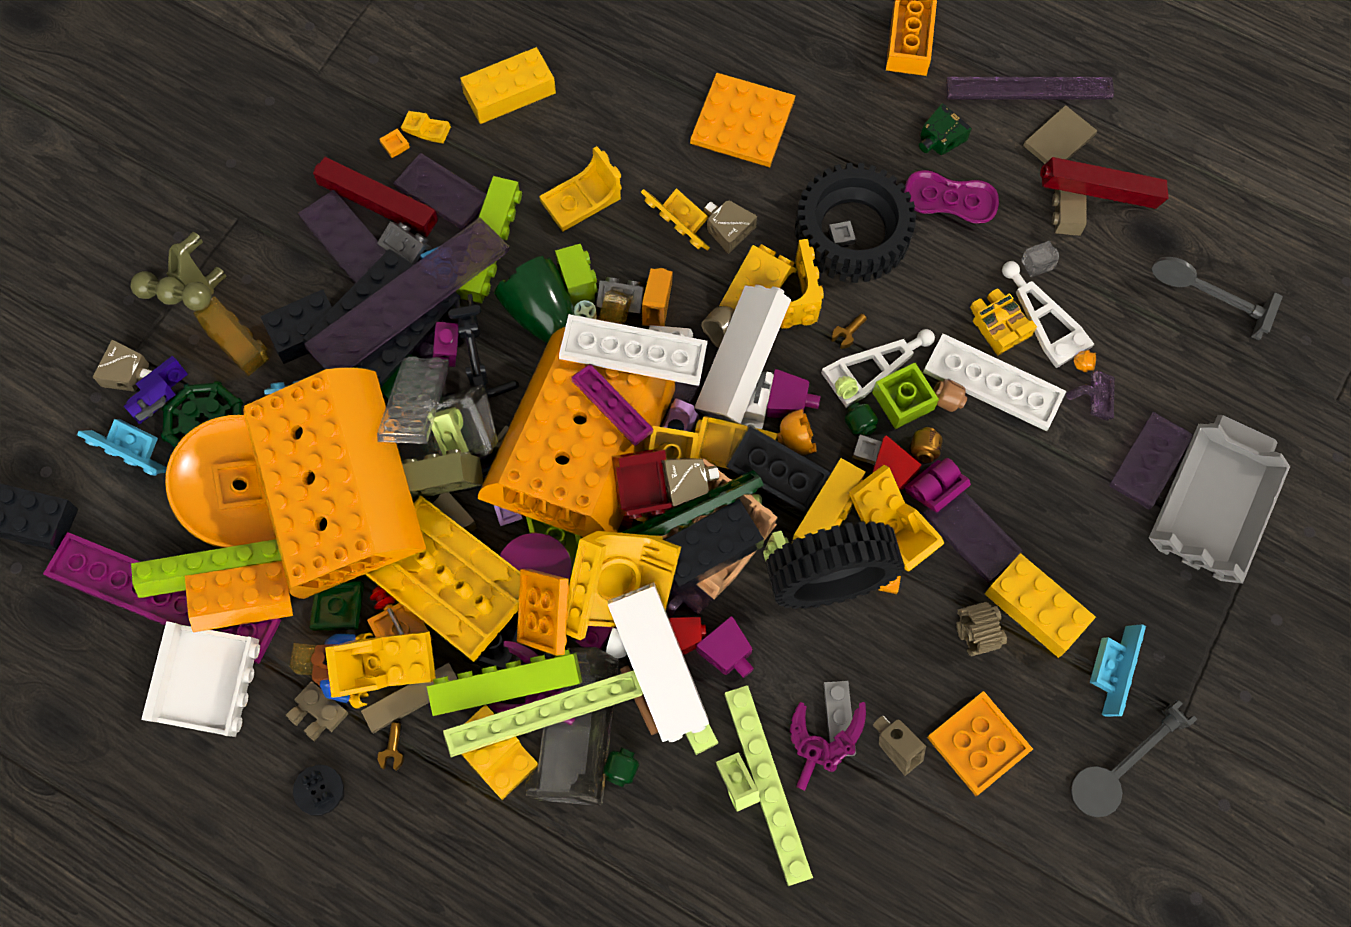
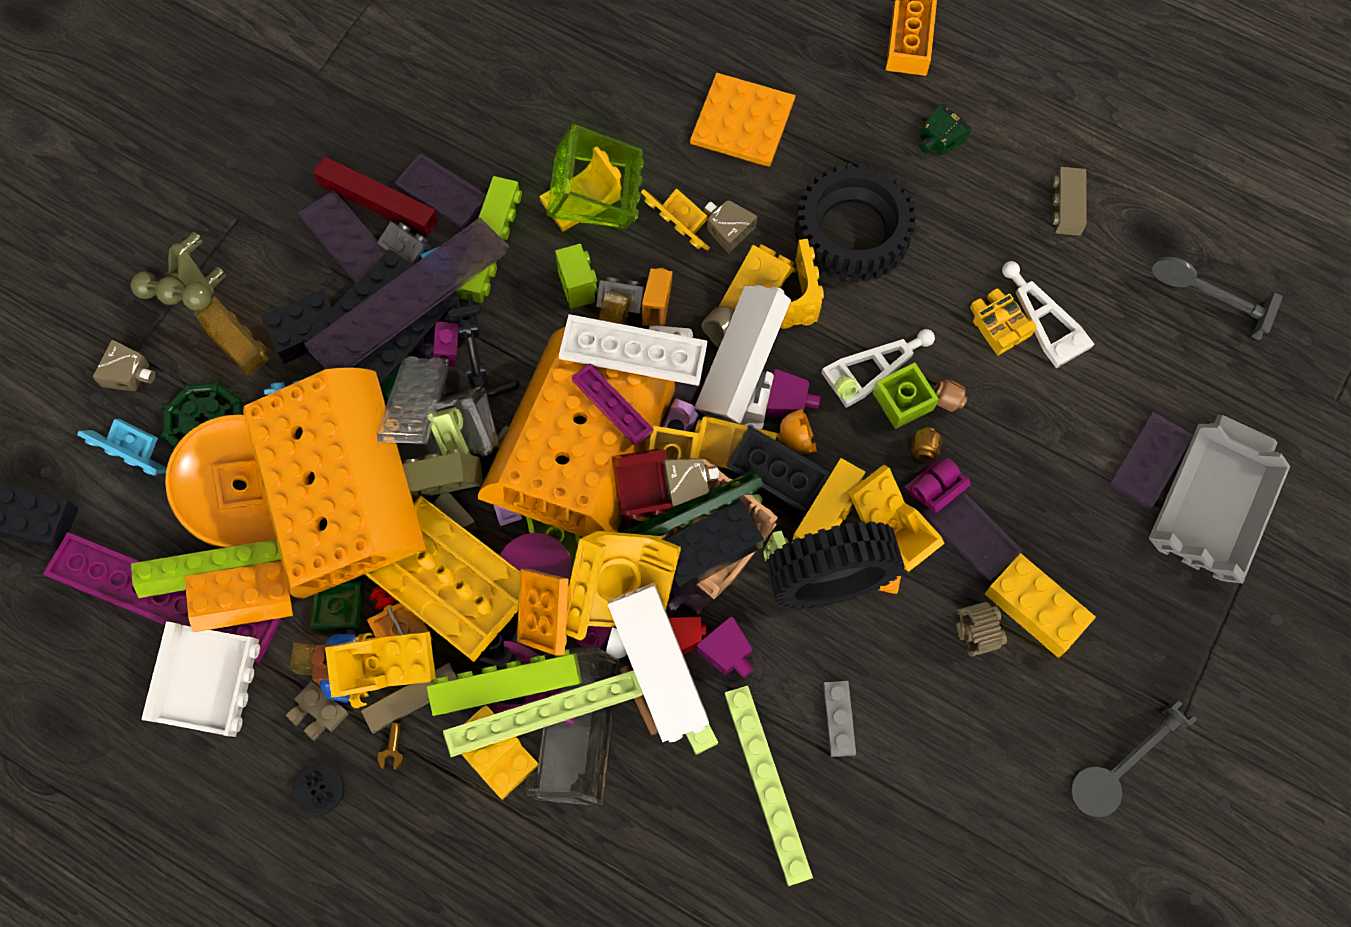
dark purple plate [124,356,188,424] -> none
light orange plate [379,129,410,158] -> none
yellow slope [401,111,451,144] -> none
yellow brick [460,47,556,124] -> none
dark green cylinder [494,256,575,343] -> none
light aqua wheel [574,300,597,319] -> none
dark green head [603,747,639,787] -> none
yellowish green plate [716,752,760,811] -> none
magenta bar [790,702,866,791] -> none
light grey plate [829,221,856,246] -> none
pearl gold bar [831,313,867,349] -> none
dark green head [844,402,878,436] -> none
light grey plate [853,435,882,465] -> none
red slope [872,435,921,492] -> none
dark tan torso [873,716,926,776] -> none
magenta plate [904,170,999,224] -> none
white plate [923,334,1066,431] -> none
light orange plate [927,691,1033,796] -> none
clear purple plate [946,77,1114,99] -> none
clear brick [1021,241,1060,277] -> none
dark tan tile [1023,105,1097,164] -> none
dark red brick [1040,157,1169,209] -> none
clear purple plate [1066,371,1115,421] -> none
light orange plate [1074,350,1096,372] -> none
medium azure bracket [1090,624,1146,717] -> none
none -> clear neon green windscreen [546,123,644,229]

